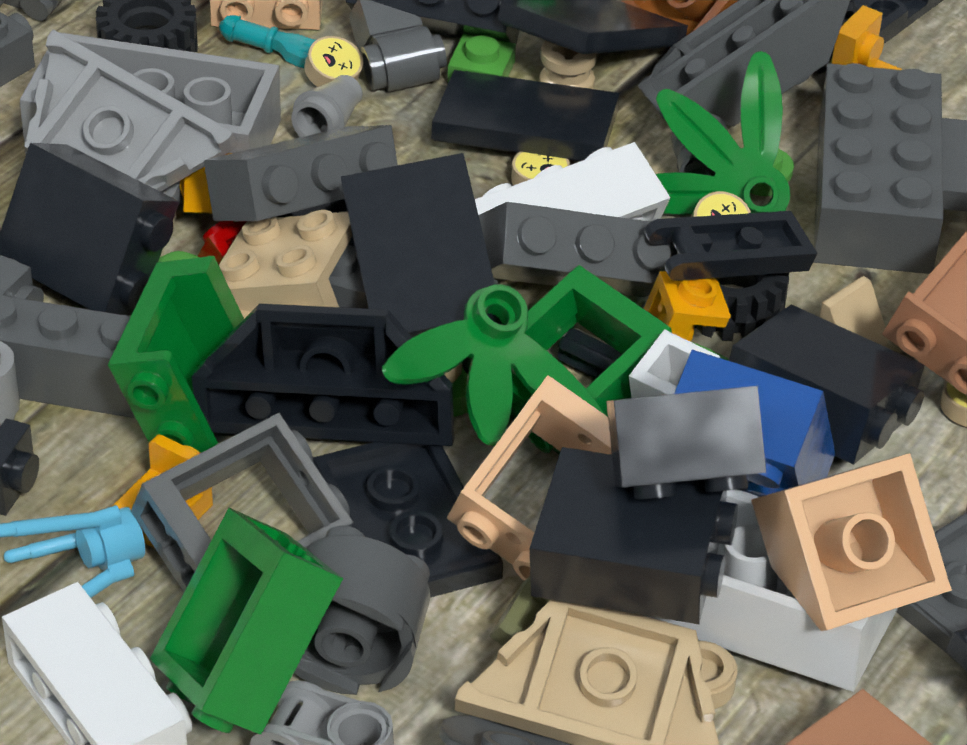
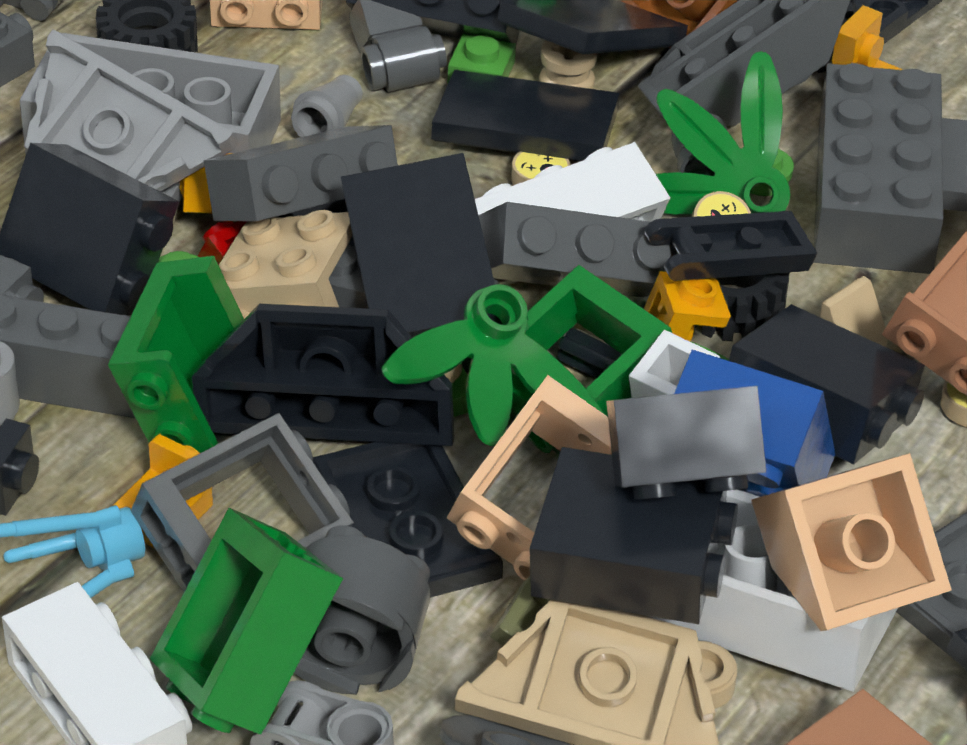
teal piece [219,15,316,68] -> none
tile [304,36,363,87] -> none

